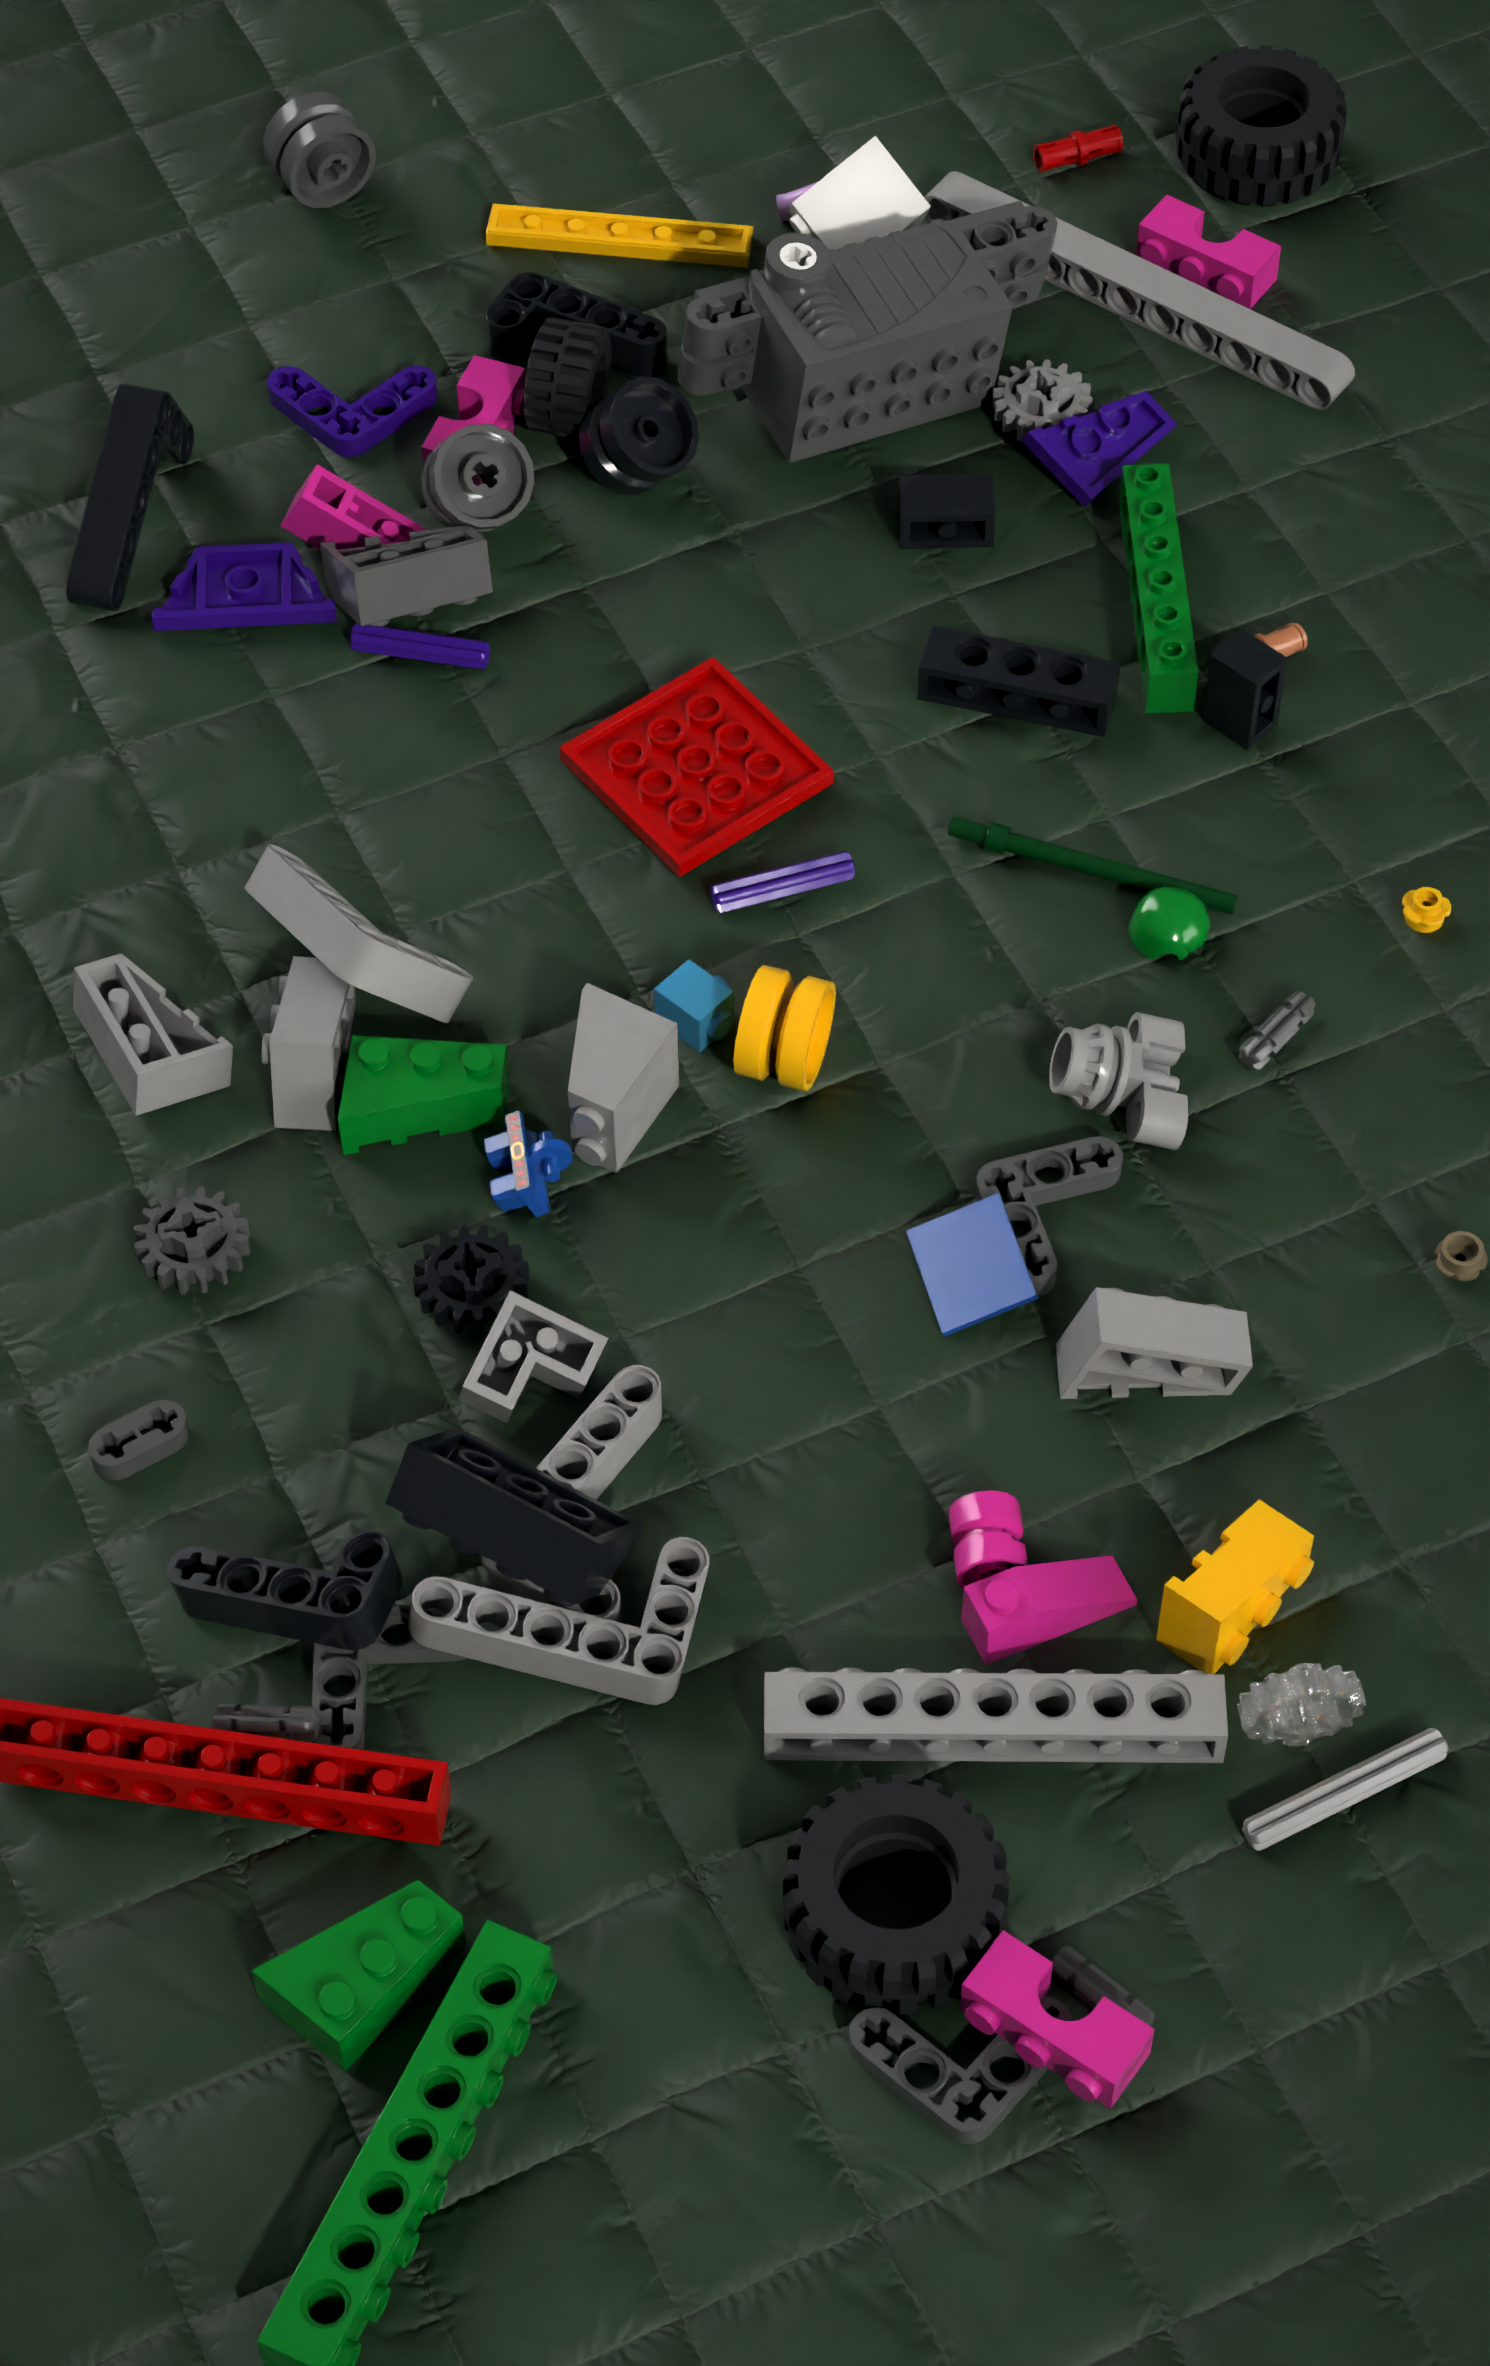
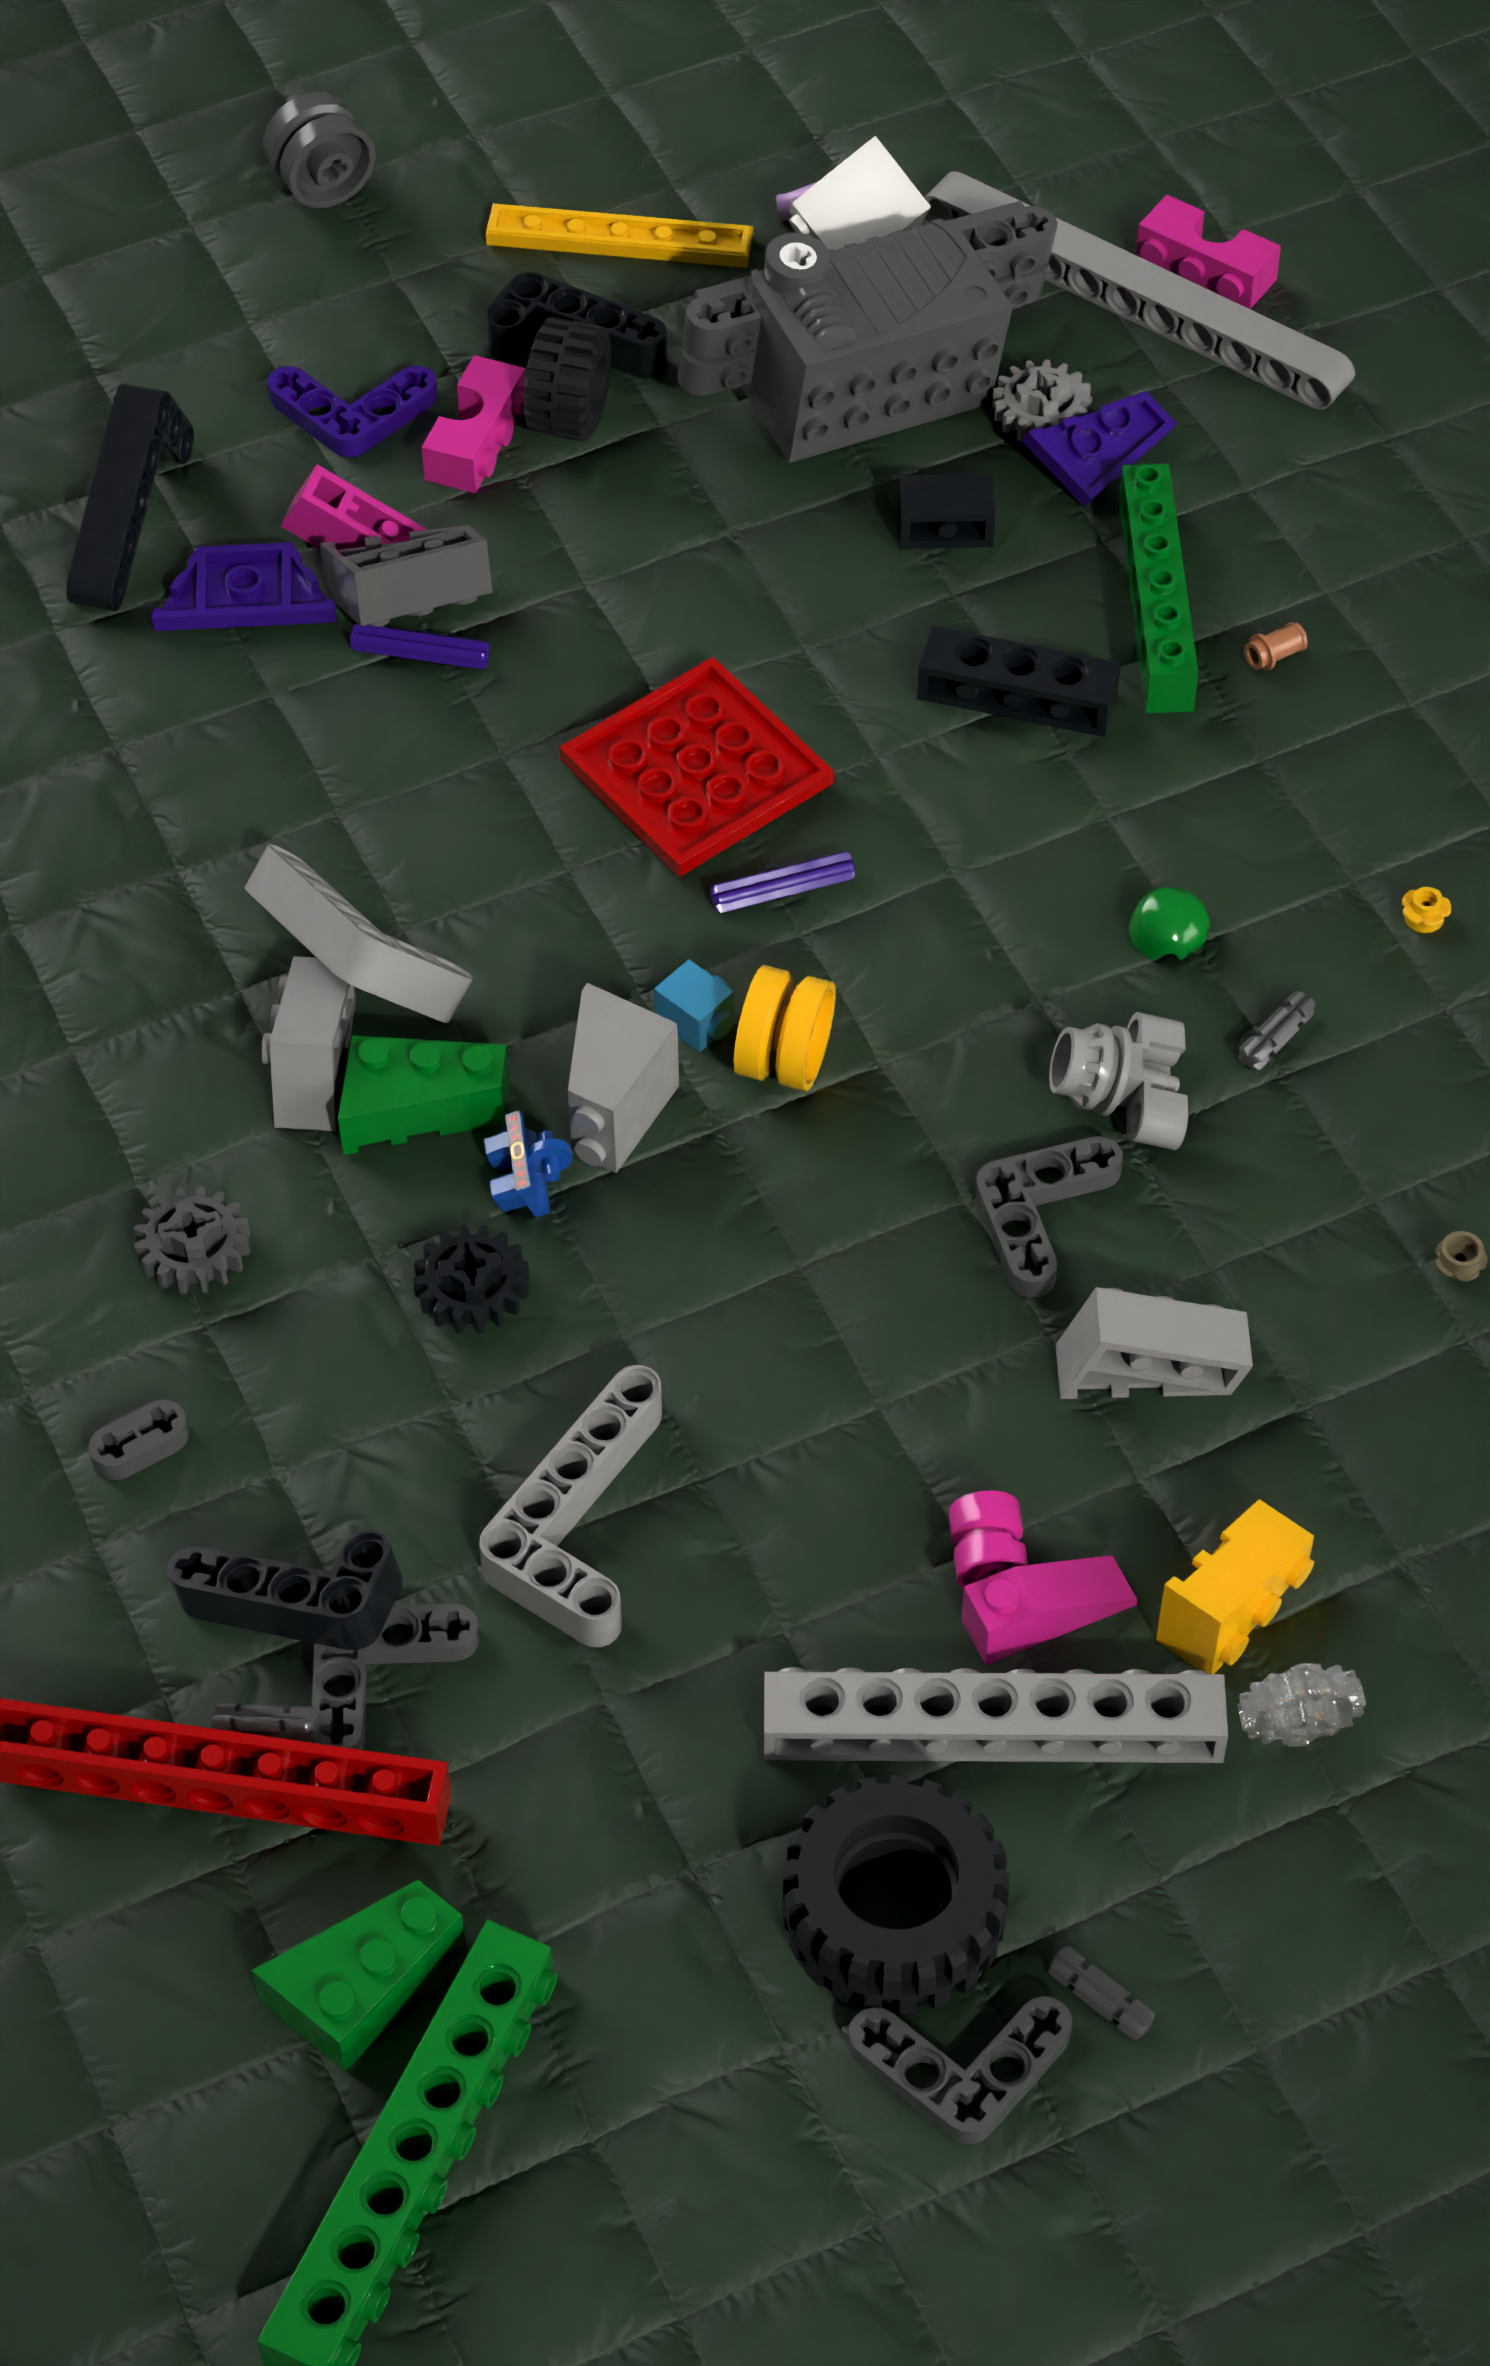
light grey wedge [73,953,233,1116] -> none
black slope [385,1427,645,1606] -> none
light grey beam [408,1537,709,1705] -> none
dark grey wheel [421,424,535,534] -> none
light grey brick [458,1291,608,1423] -> none
black wheel [578,376,699,495] -> none
piece [906,1193,1039,1337] -> none
dark green bar [947,816,1239,915] -> none
dark pink arch [960,1930,1155,2109] -> none
red pin [1033,124,1124,173] -> none
black tyre [1176,45,1347,207] -> none
black brick [1202,629,1288,750] -> none
light grey axle [1242,1728,1449,1851] -> none

